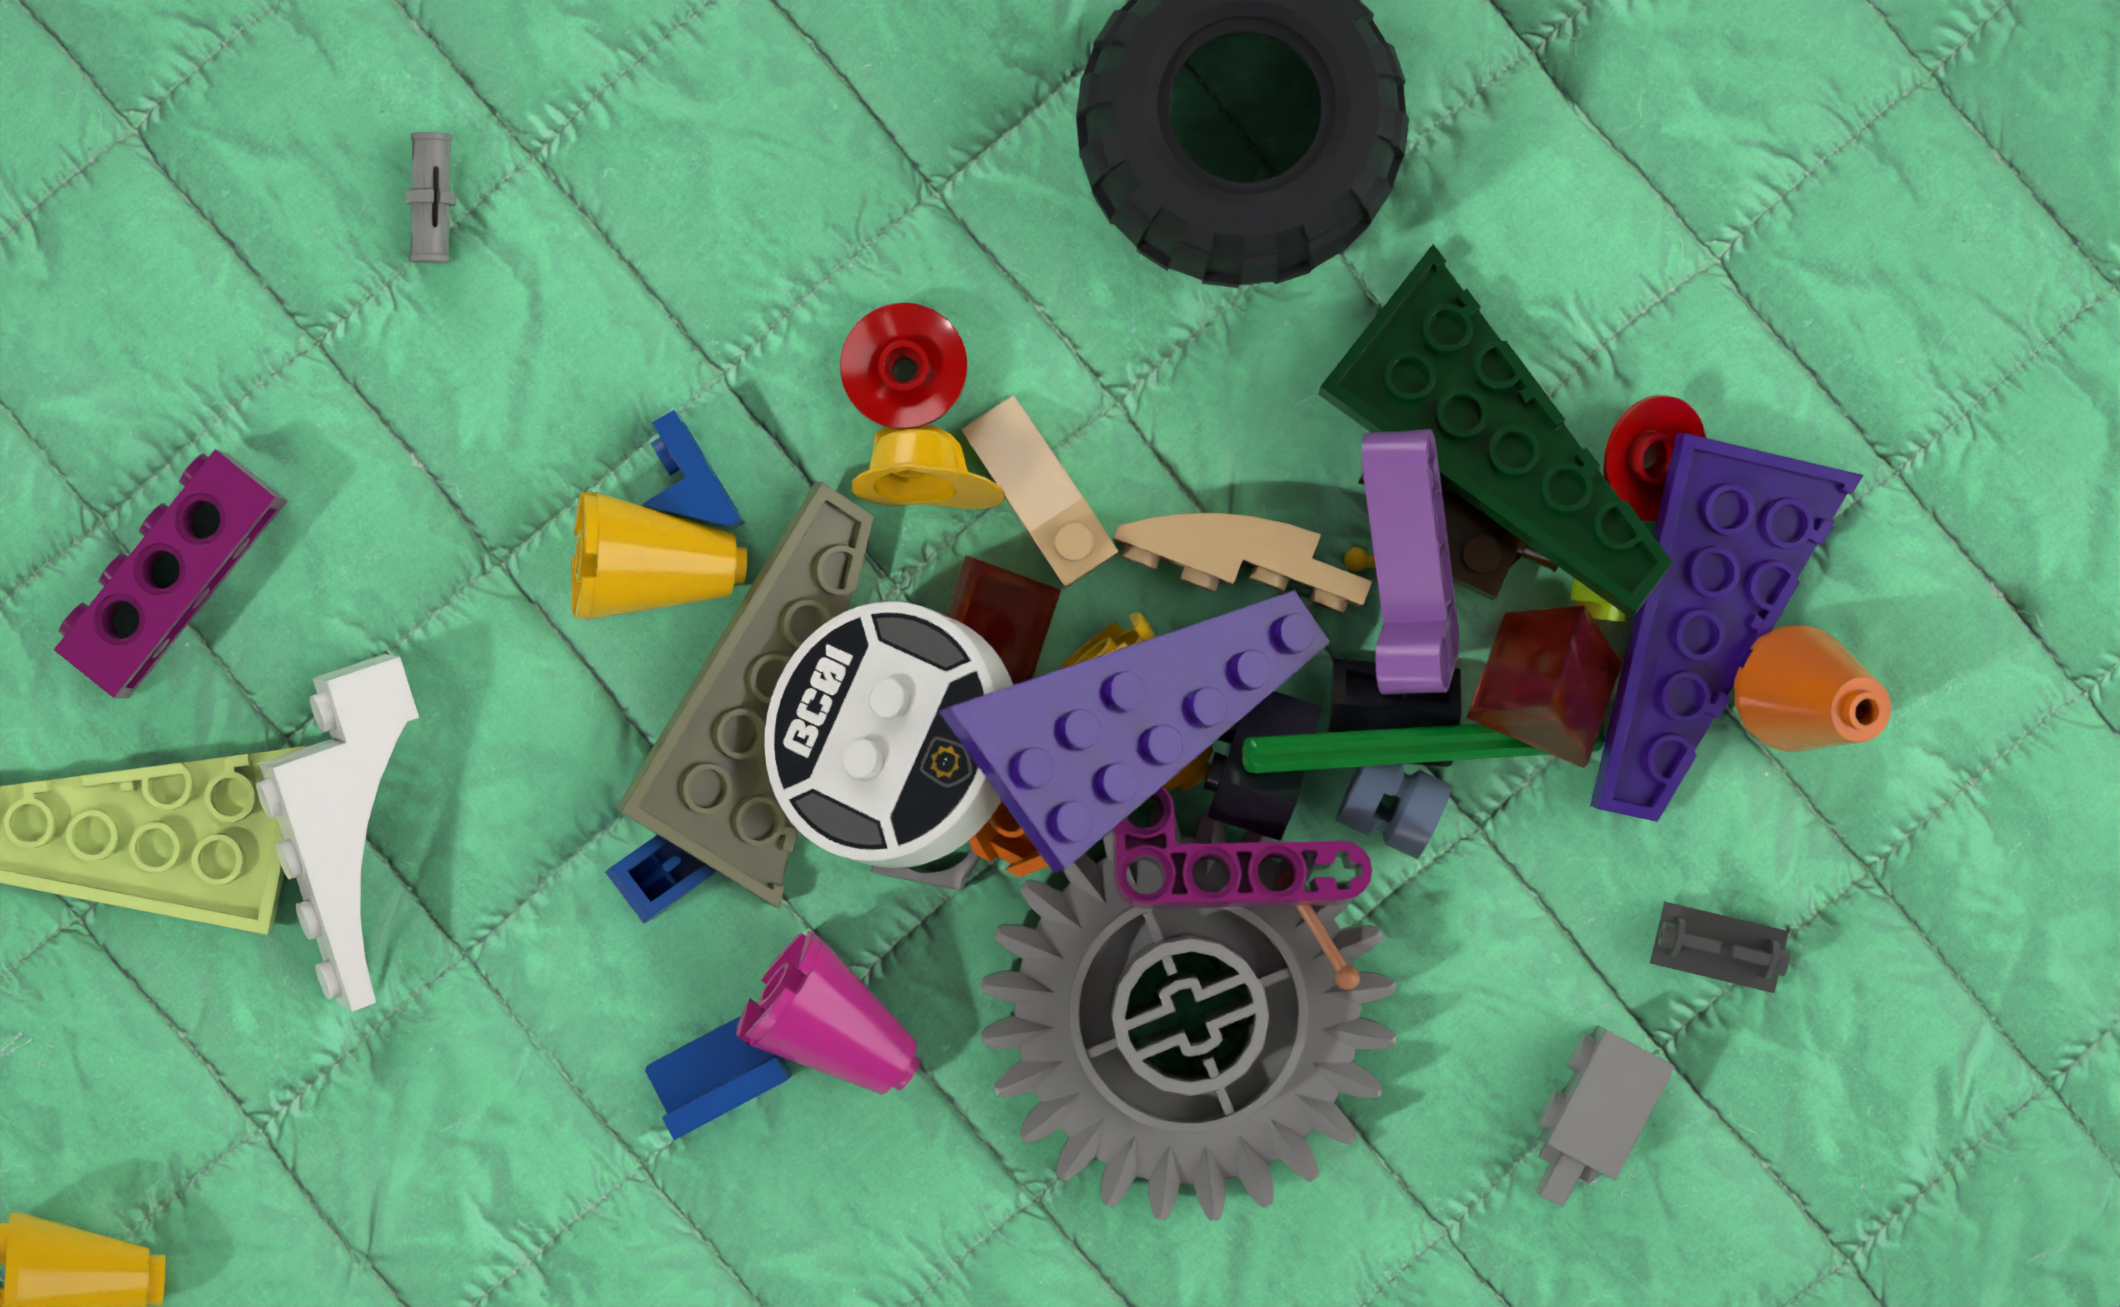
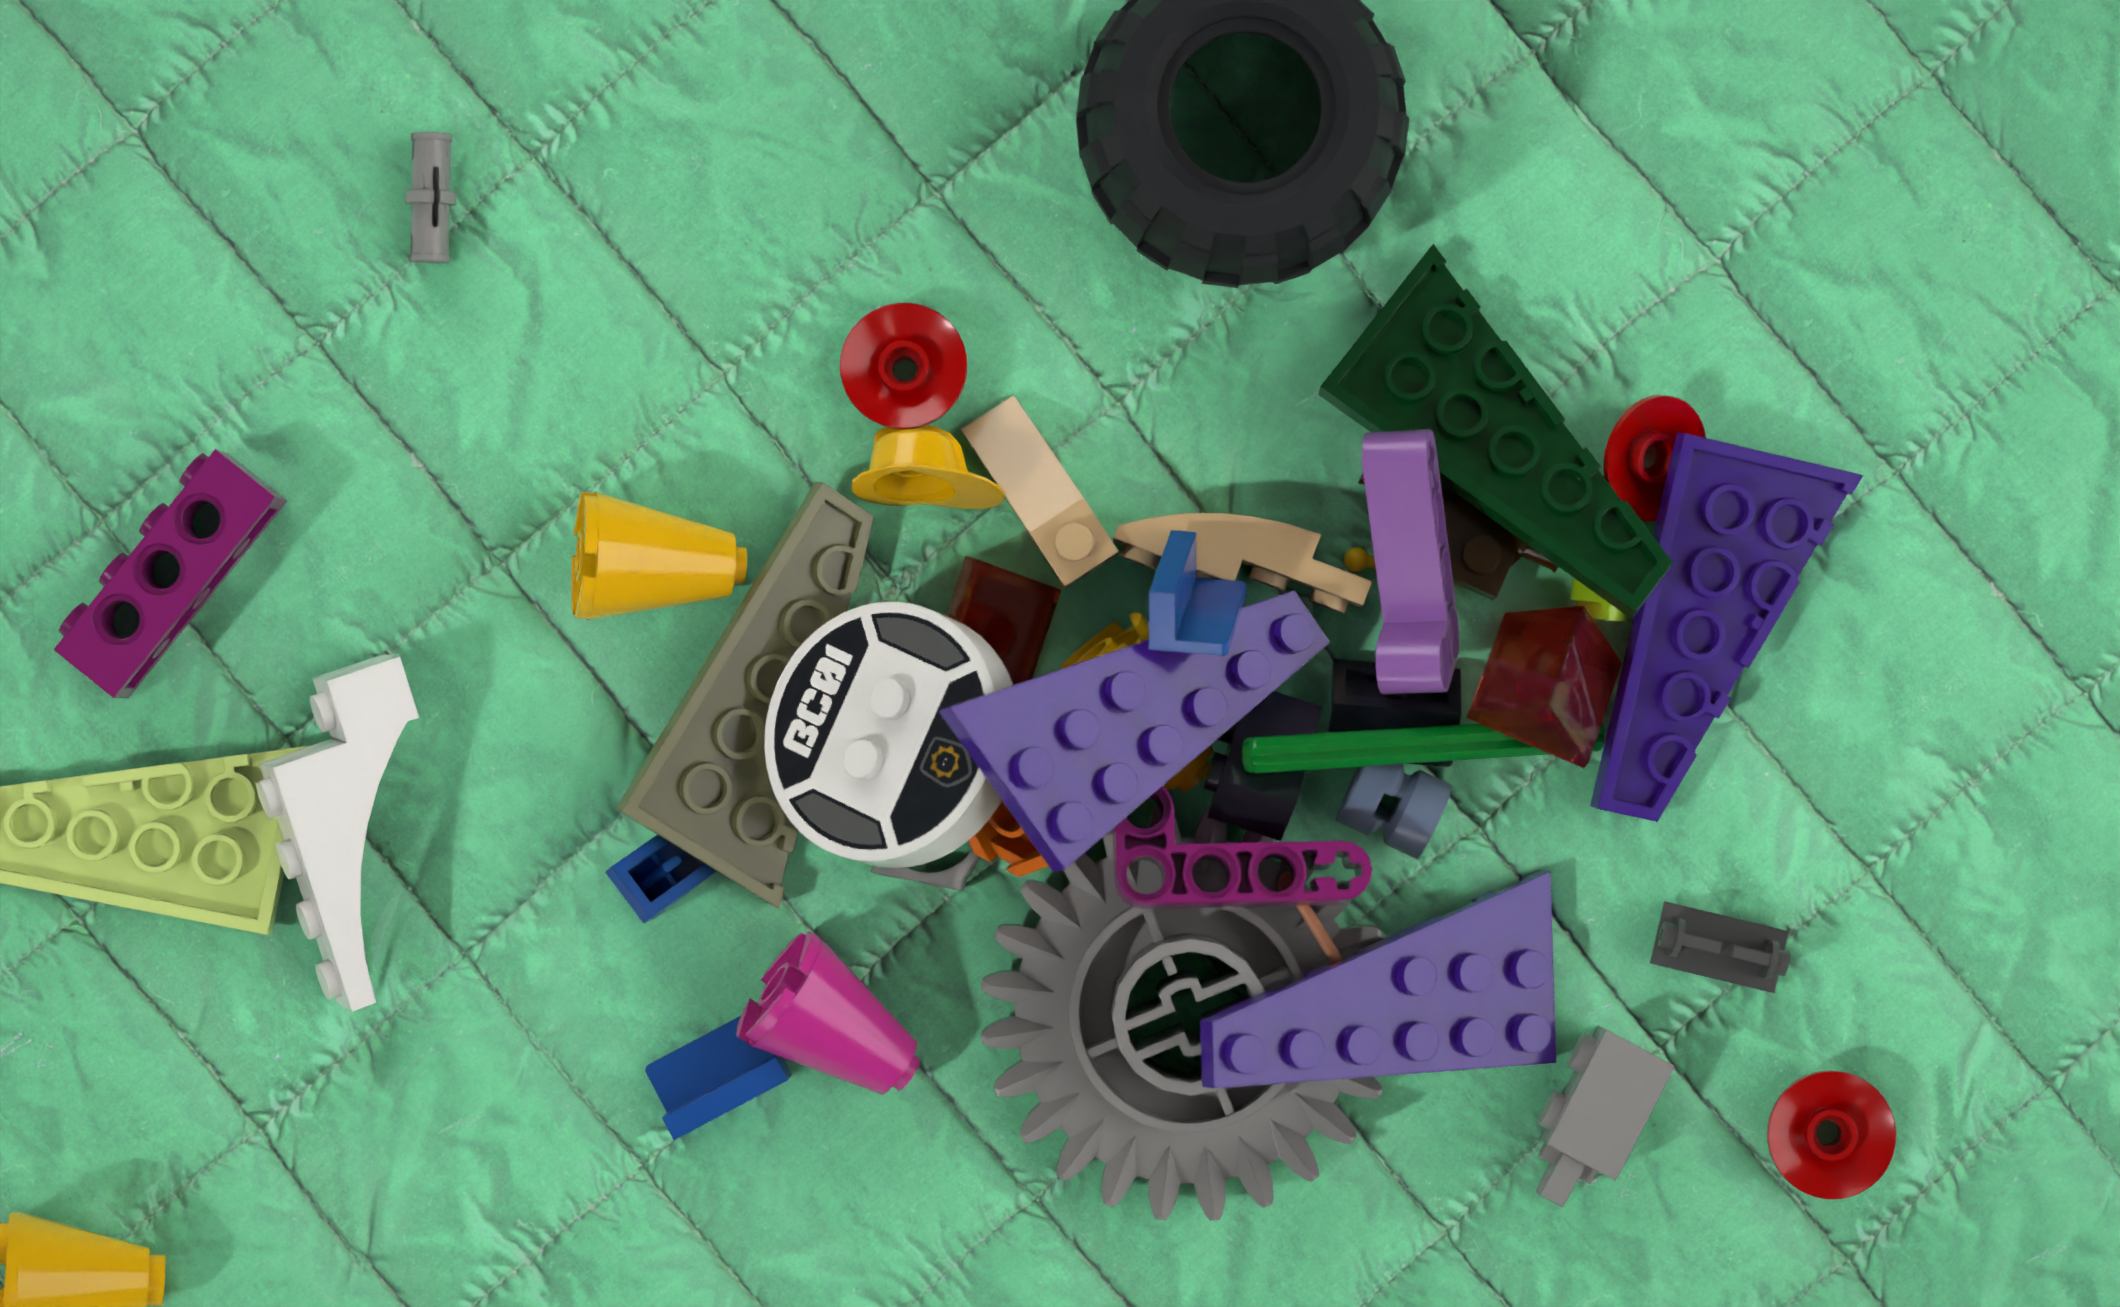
blue slope [642,410,745,529] -> none
orange cone [1734,625,1891,752] -> none
none -> blue panel [1149,530,1246,656]
none -> wing [1200,871,1556,1089]
none -> red dish [1767,1070,1896,1200]

